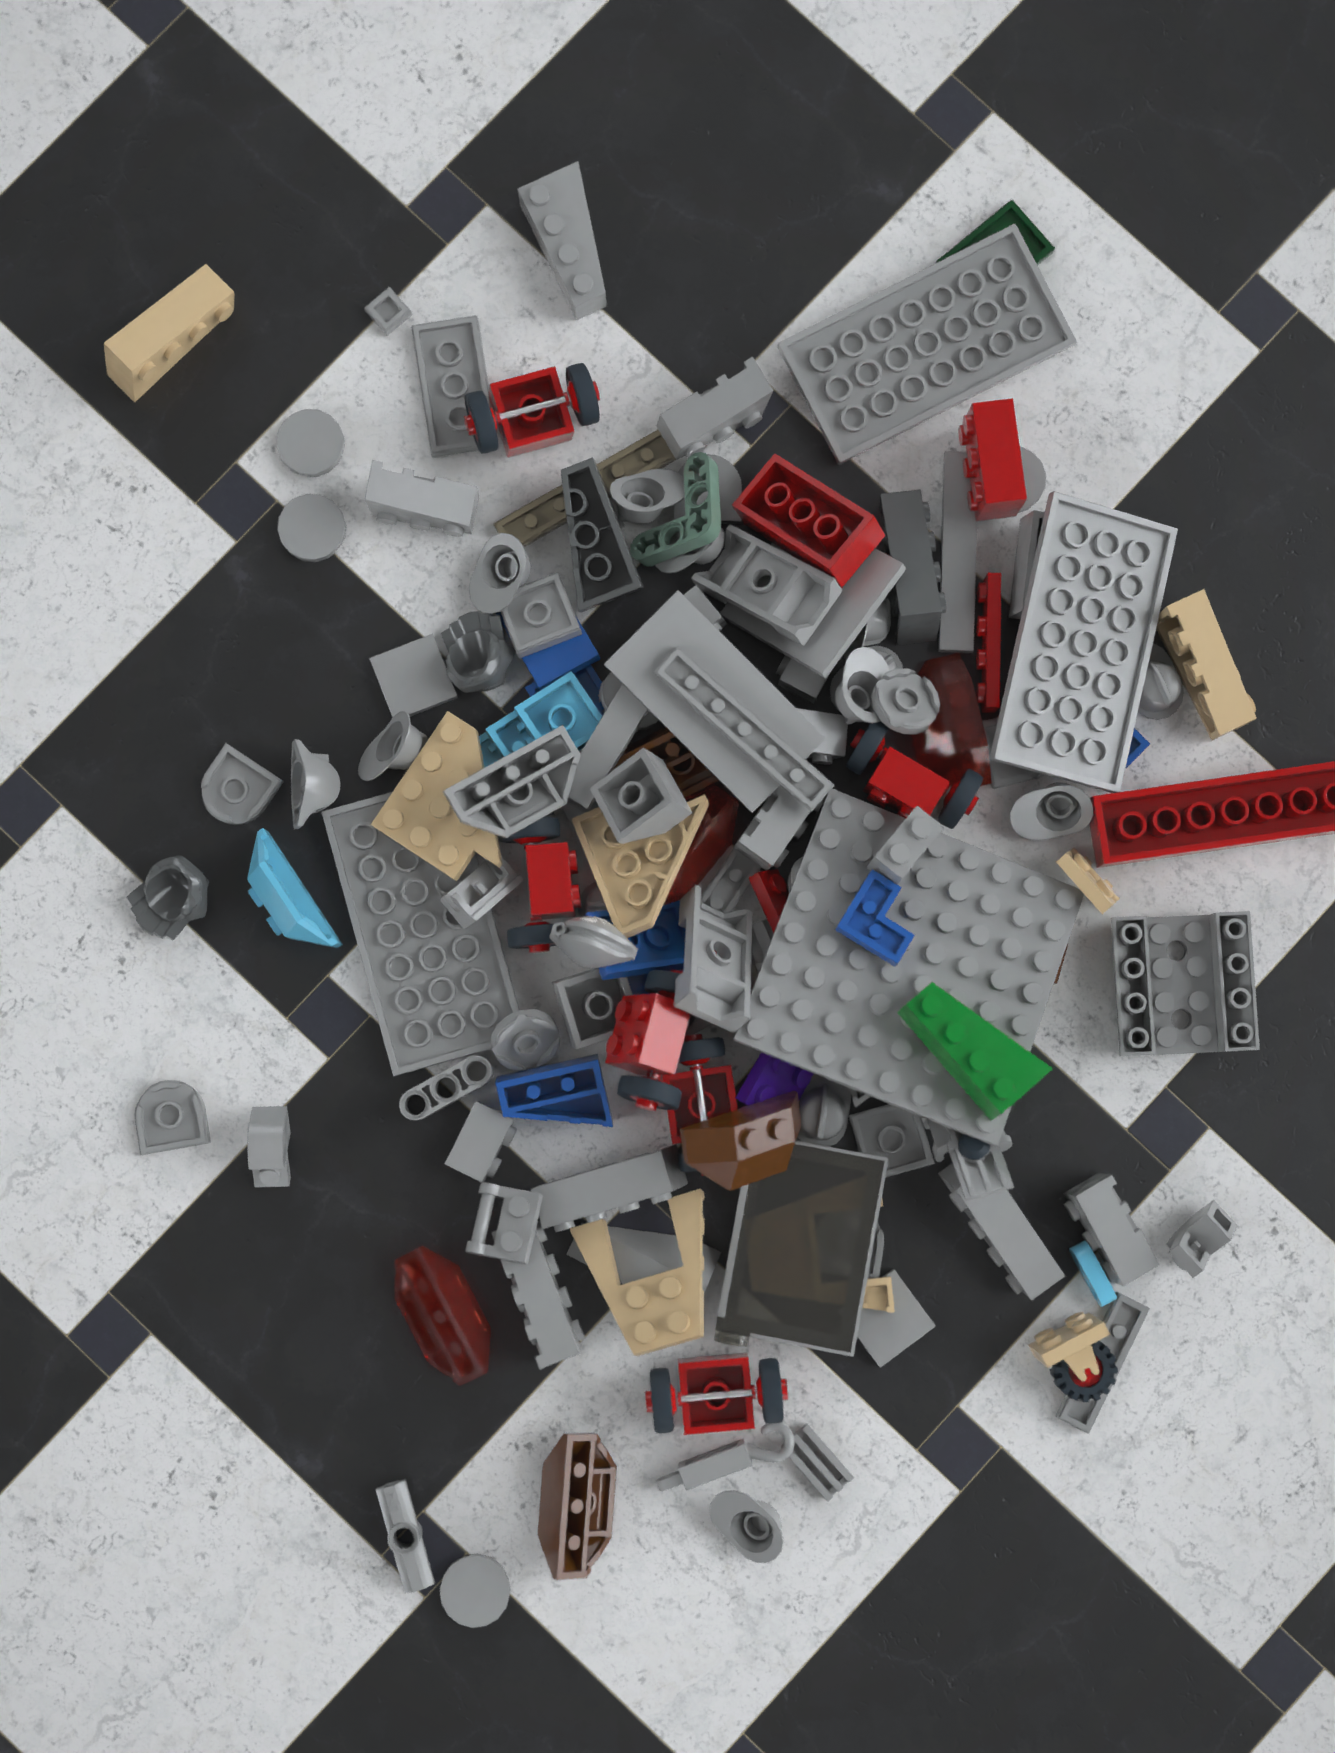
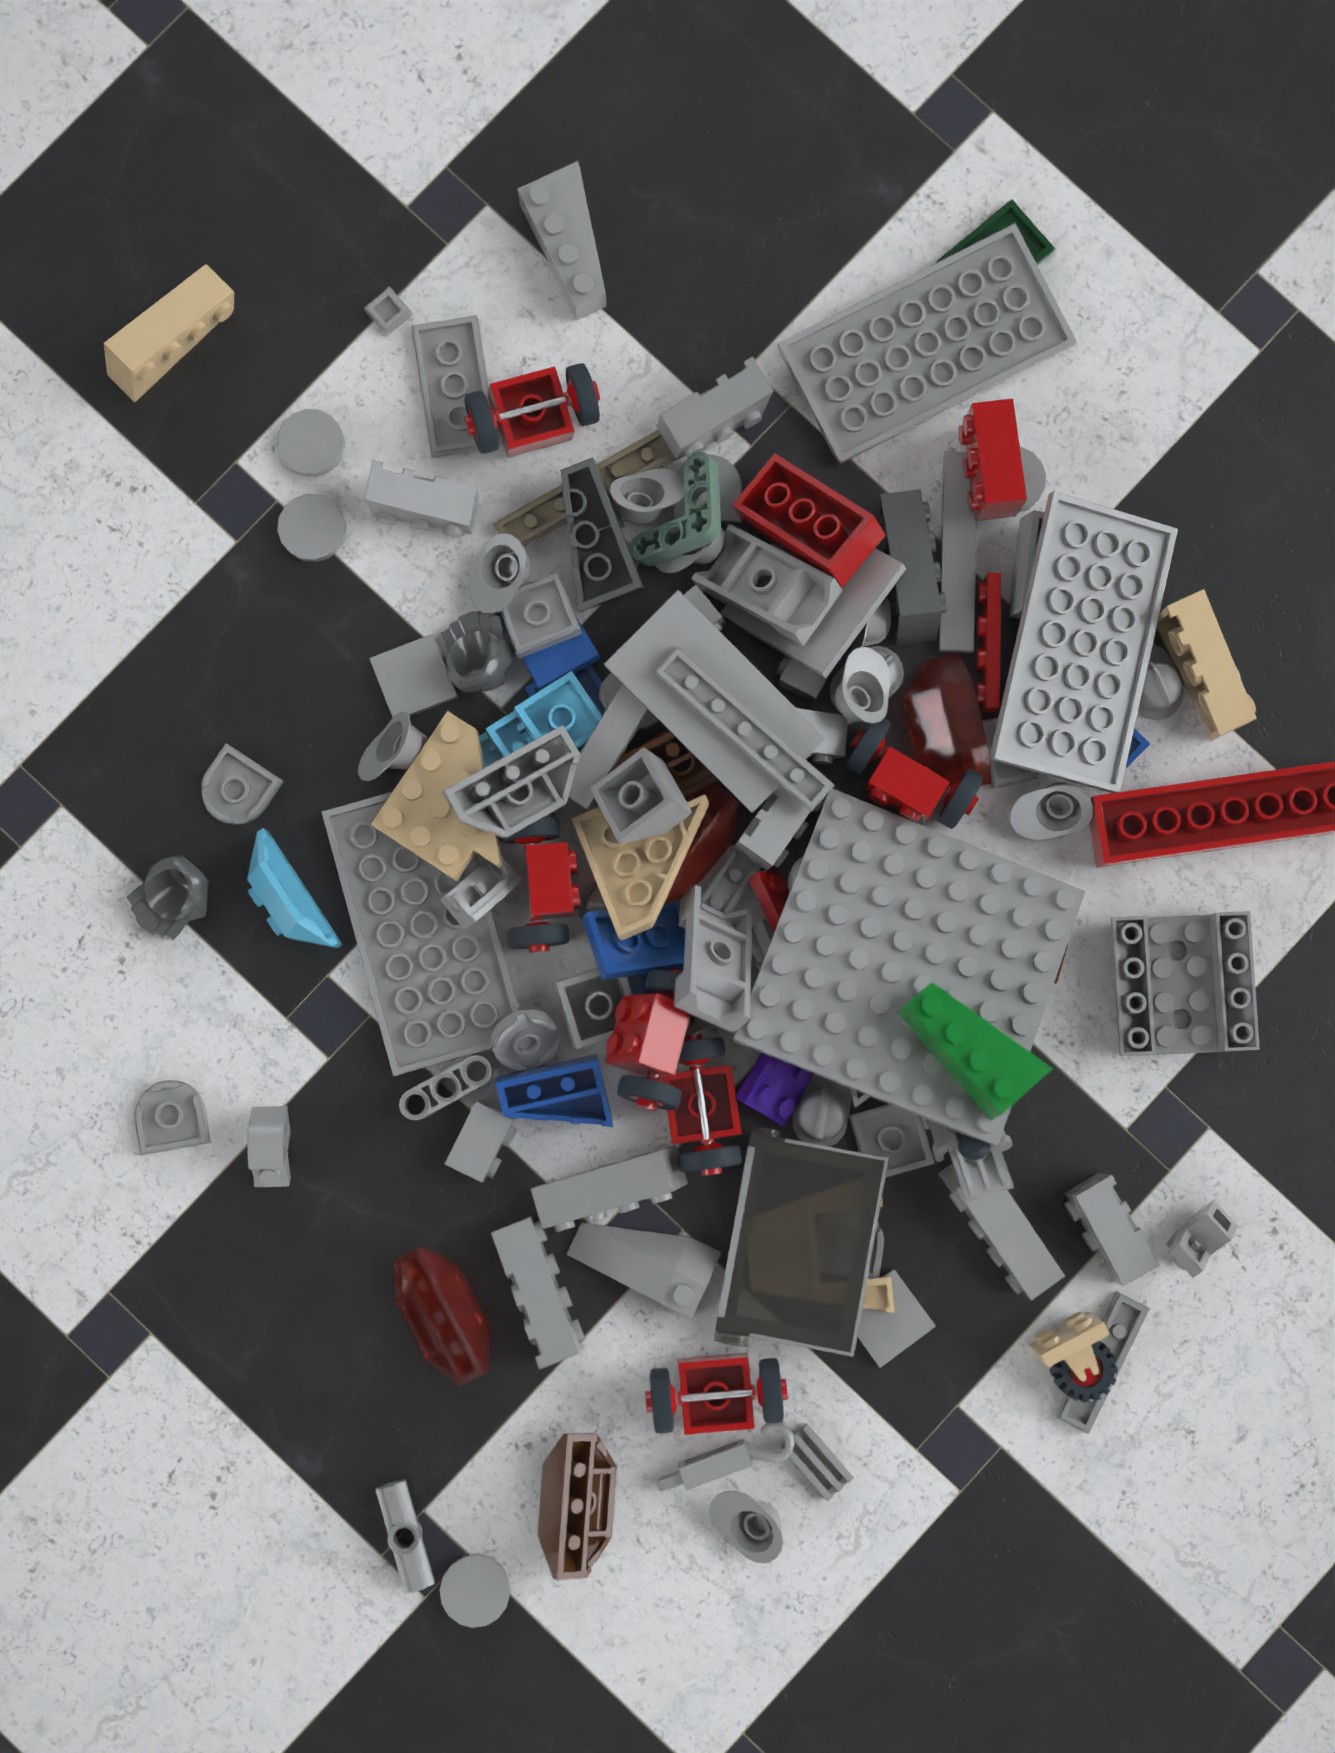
light grey hat [291,739,341,829] -> none
light grey plate [465,1182,543,1265] -> none
light grey hat [549,916,638,968] -> none
tan wing [570,1189,704,1356] -> none
reddish brown wedge [680,1091,801,1191] -> none
blue plate [835,869,915,967] -> none
light grey brick [866,806,944,884] -> none
light grey tile [871,668,940,734] -> none
tan plate [1056,848,1119,914] -> none
medium azure beam [1069,1240,1117,1307] -> none

